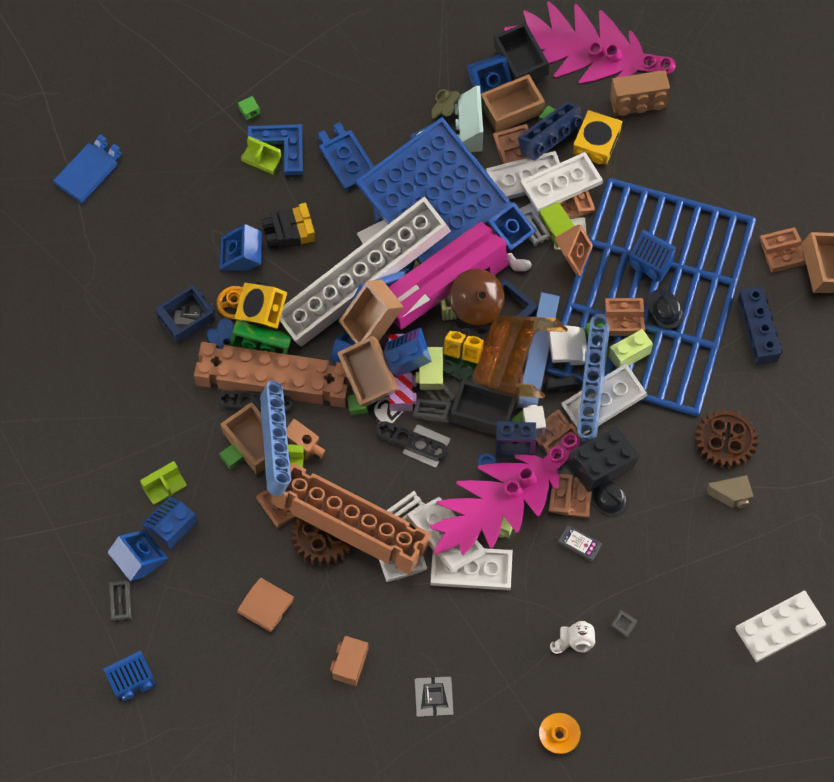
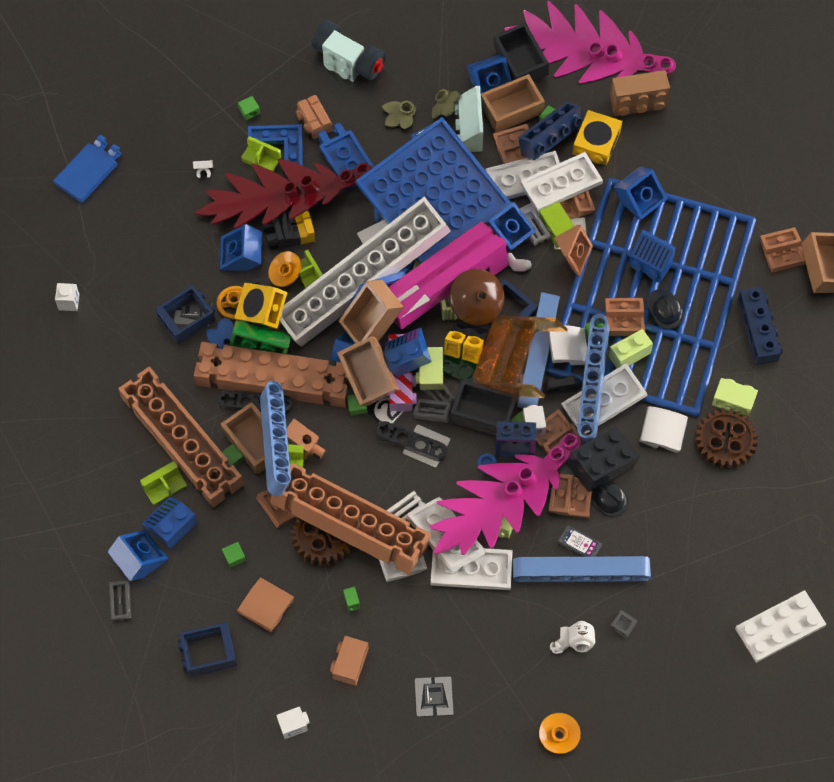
blue slope [103,651,156,701] -> none
dark tan slope [707,475,754,508] -> none
none -> white brick [55,283,80,311]
none -> nougat brick [118,366,244,508]
none -> dark blue window [178,622,237,677]
none -> white tile [193,160,213,178]
none -> dark red plant [195,159,373,228]
none -> bright green piece [222,542,246,568]
none -> light orange dish [269,251,301,287]
none -> white brick [276,706,310,739]
none -> nougat brick [295,95,332,139]
none -> lime panel [298,250,323,289]
none -> brick [311,20,386,82]
none -> bright green piece [343,587,360,612]
none -> olive plate [382,101,416,130]
none -> medium blue beam [513,556,651,582]
none -> blue slope [613,166,668,220]
none -> white slope [639,406,688,453]
none -> yellowish green brick [712,378,758,418]

